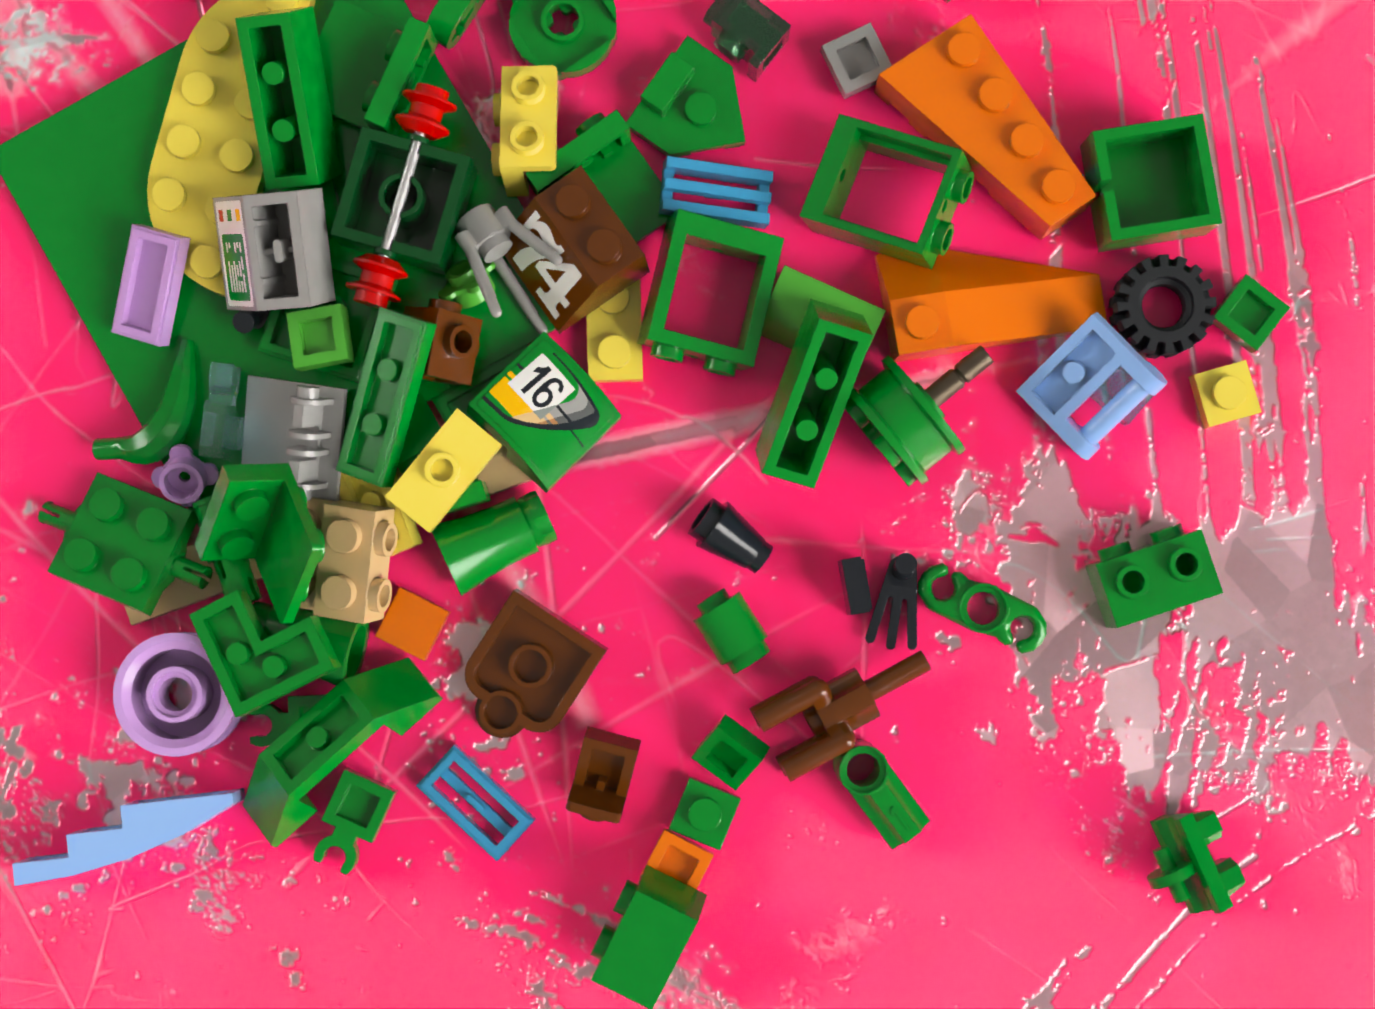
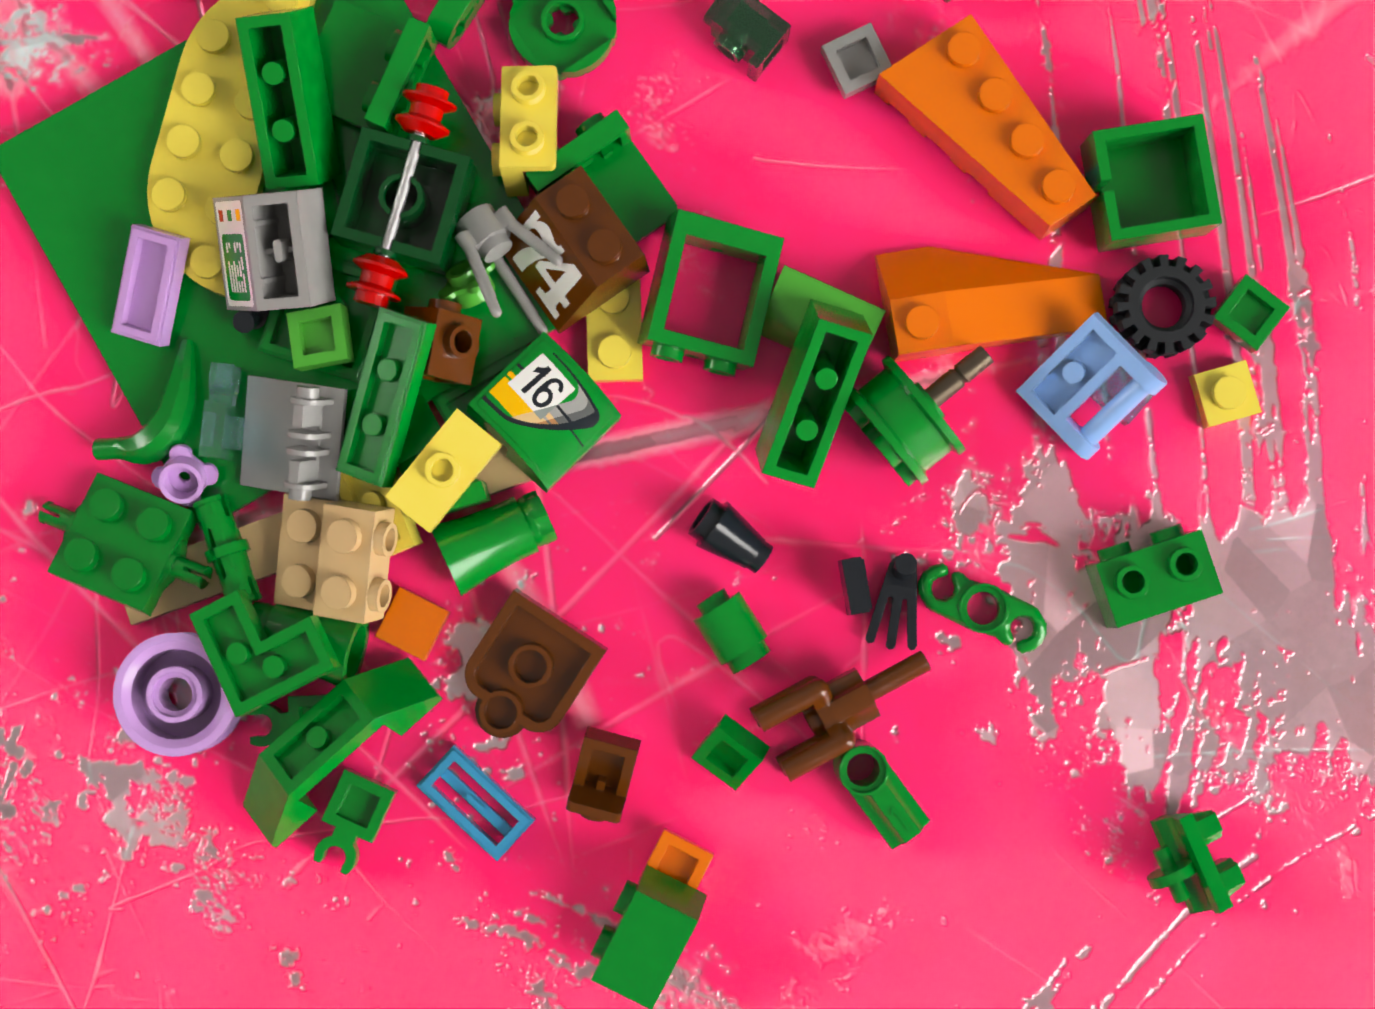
light blue slope [12,788,245,886] -> none
green bracket [194,463,325,624] -> none
green plate [626,36,746,157] -> none
dark azure tile [659,156,773,229] -> none
green plate [669,776,741,850] -> none
green window [799,114,974,270] -> none

